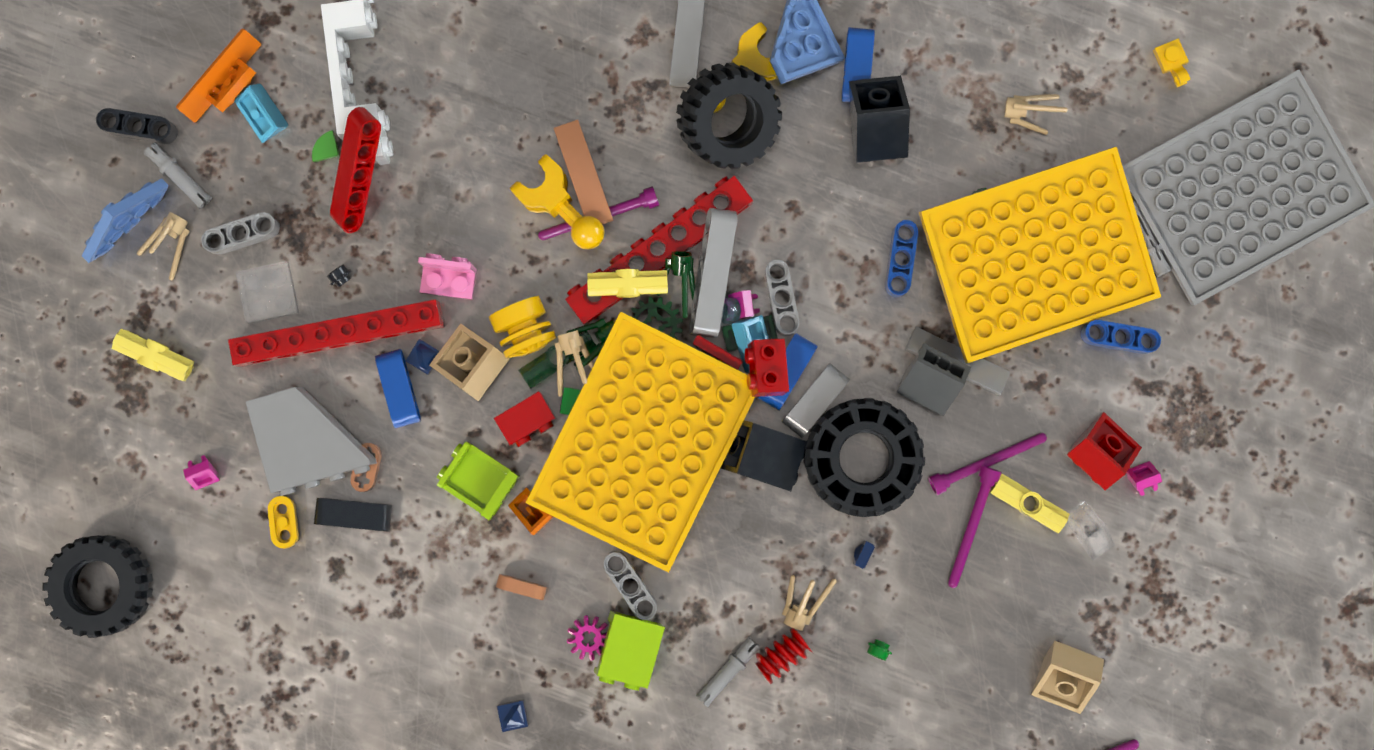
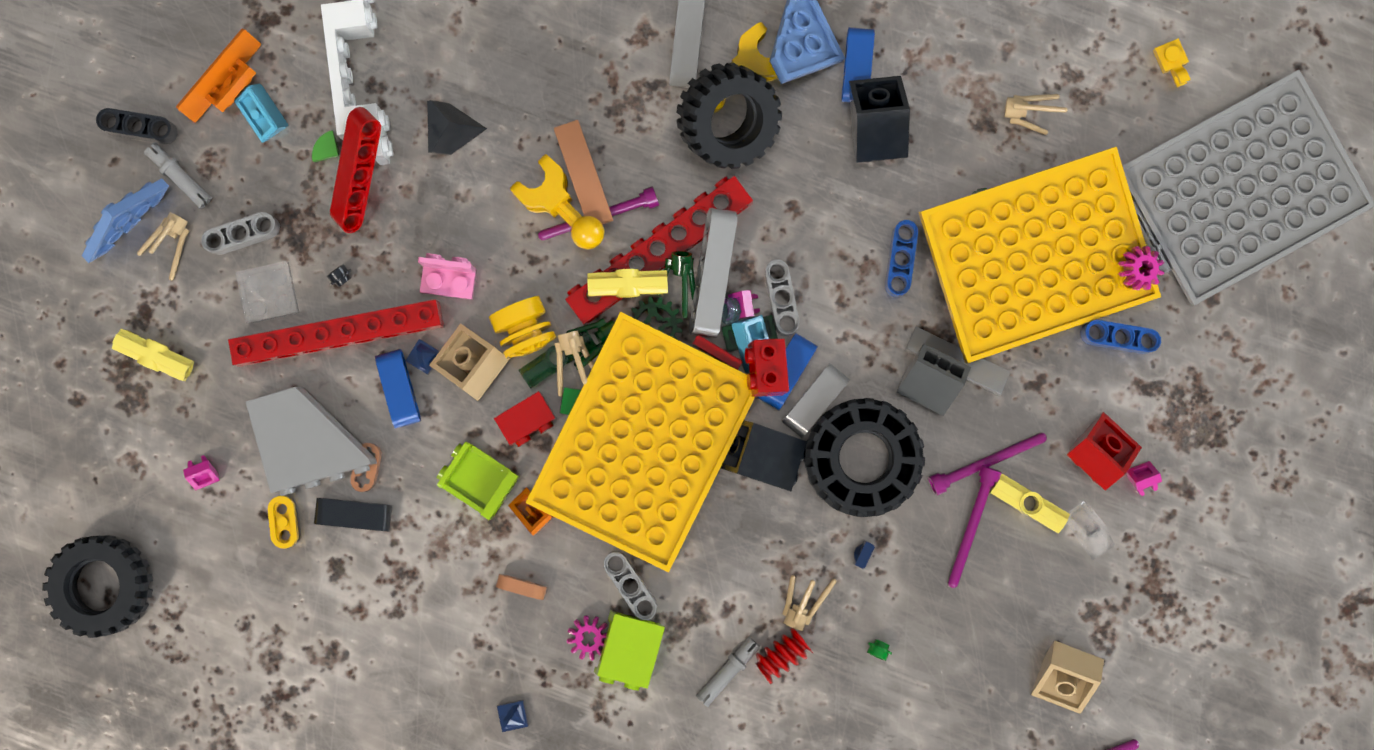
none -> black slope [427,100,487,155]
none -> dark pink gear [1118,246,1164,290]

